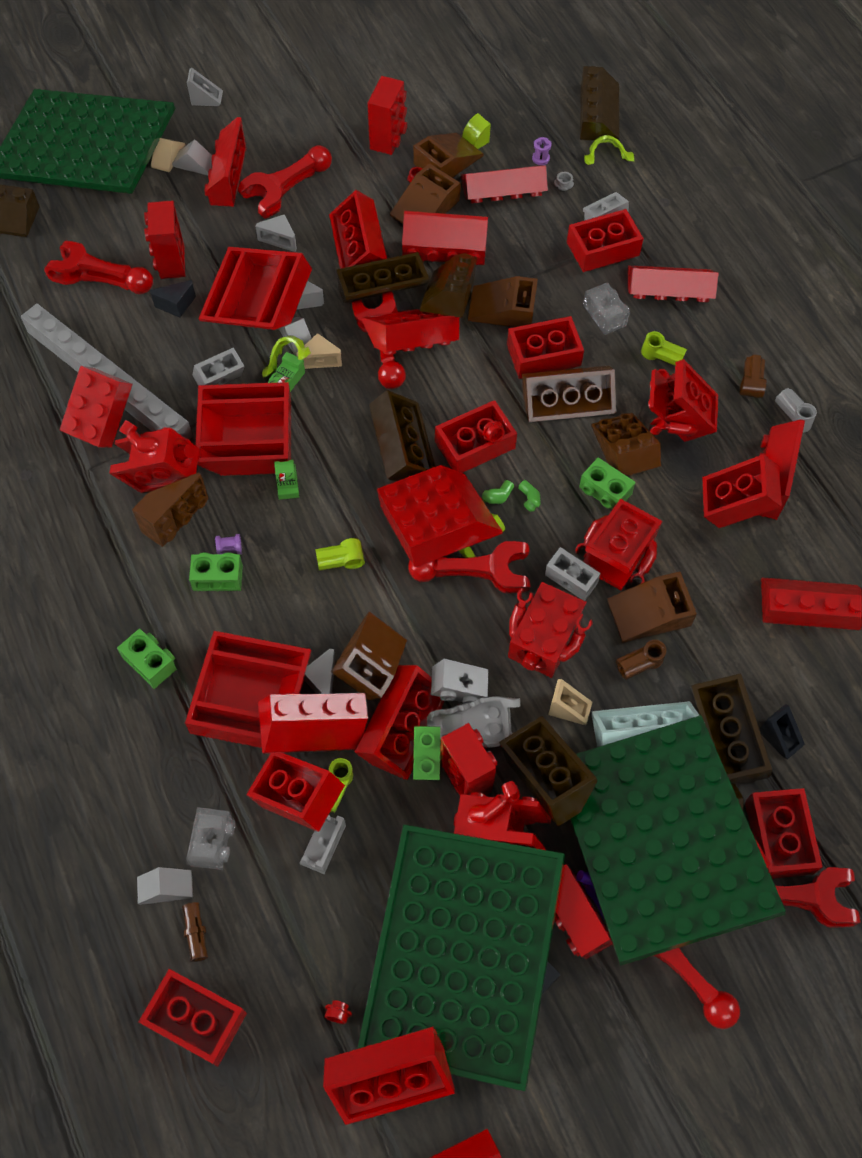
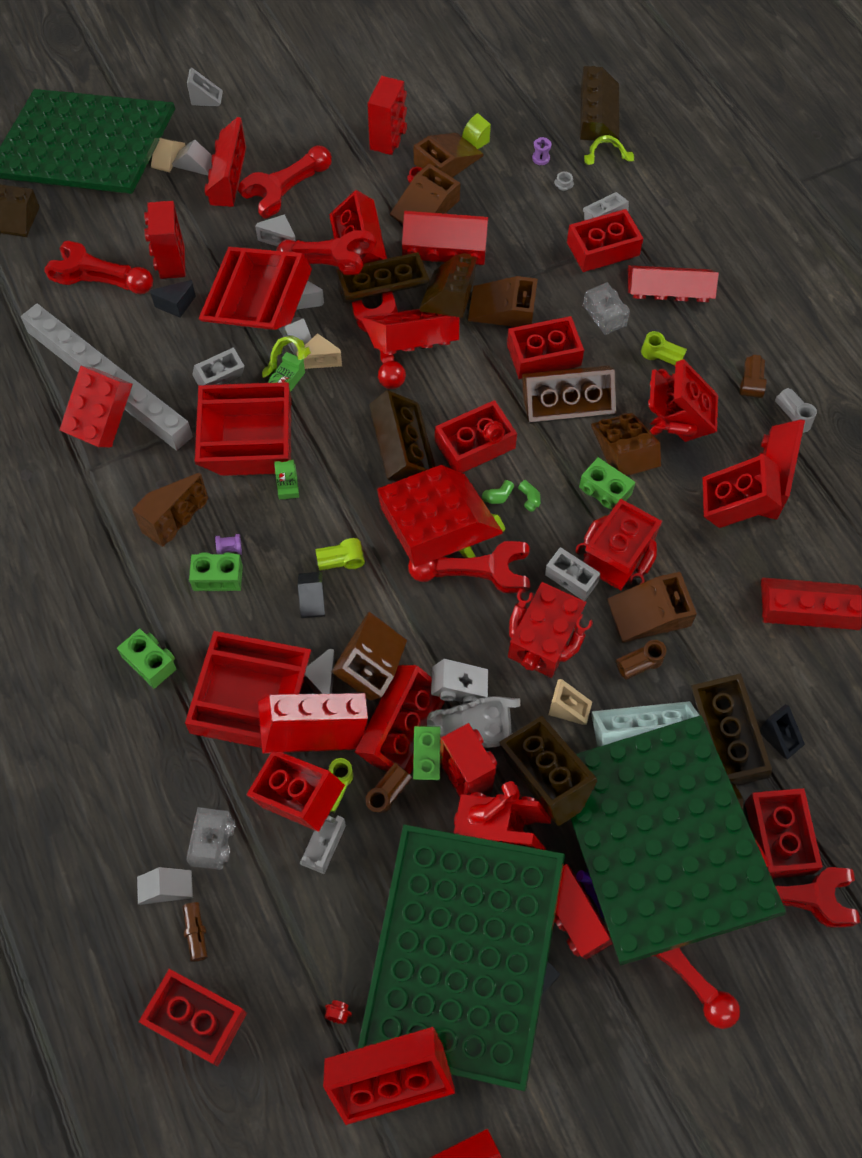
red torso [109,420,200,493] -> none
slope [460,165,548,203] -> none
none -> red piece [276,230,377,275]
none -> black slope [298,572,325,618]
none -> reddish brown piece [365,763,413,813]

